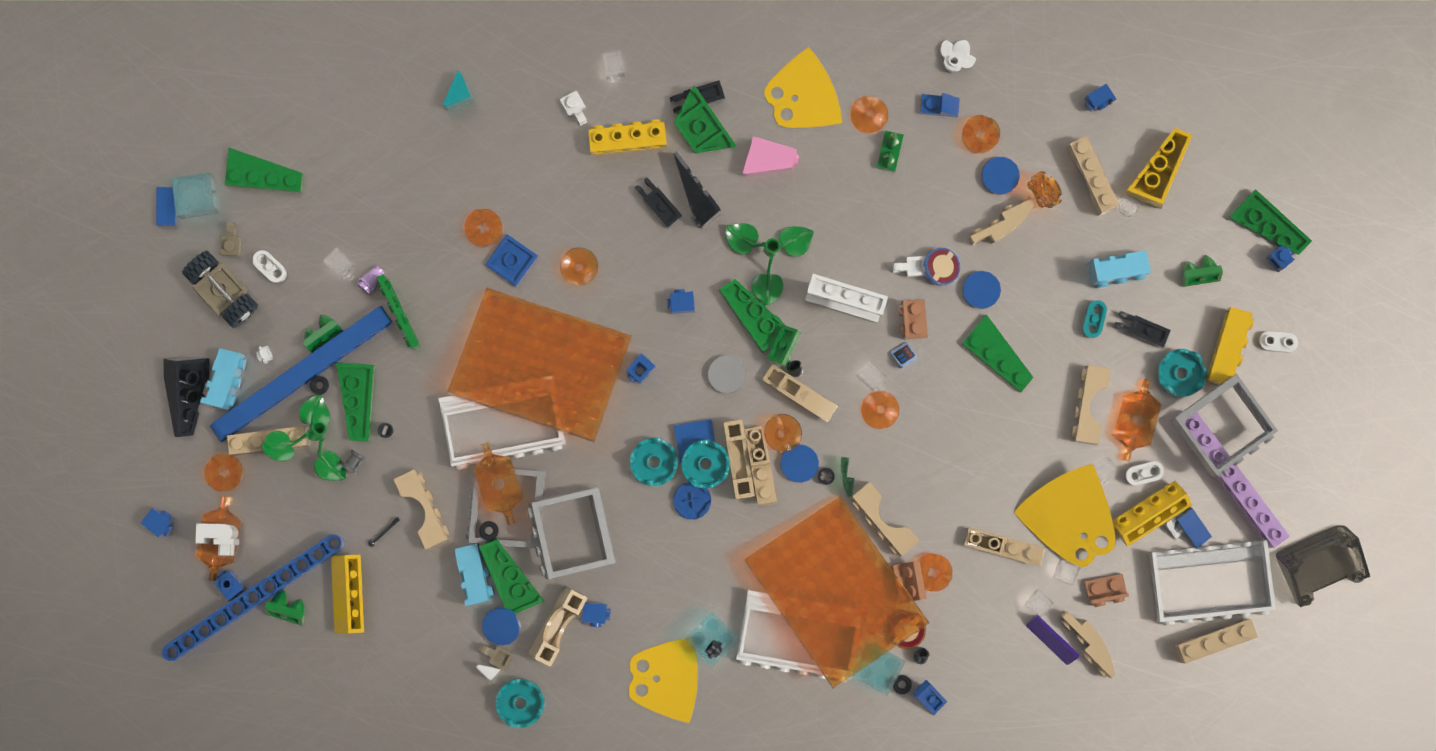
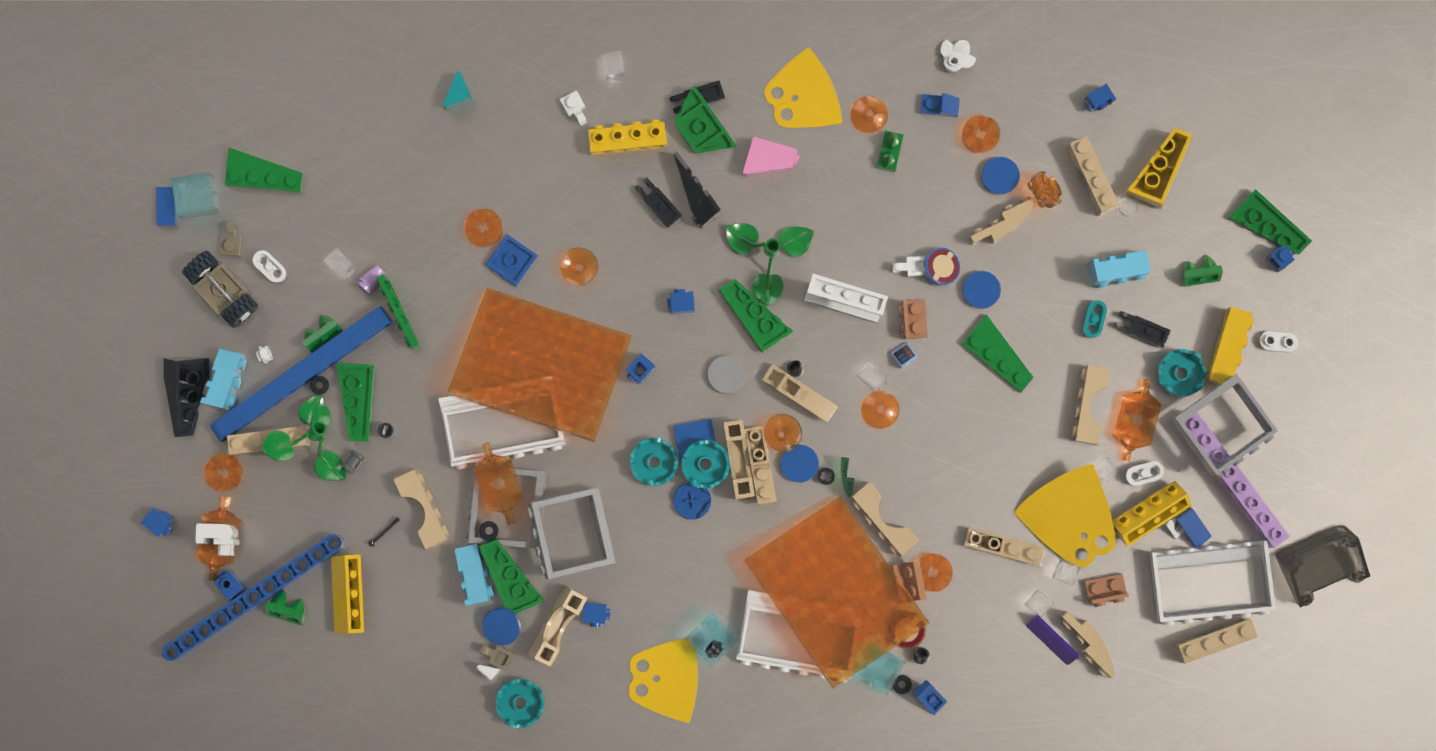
green tile [766,325,801,367] -> none

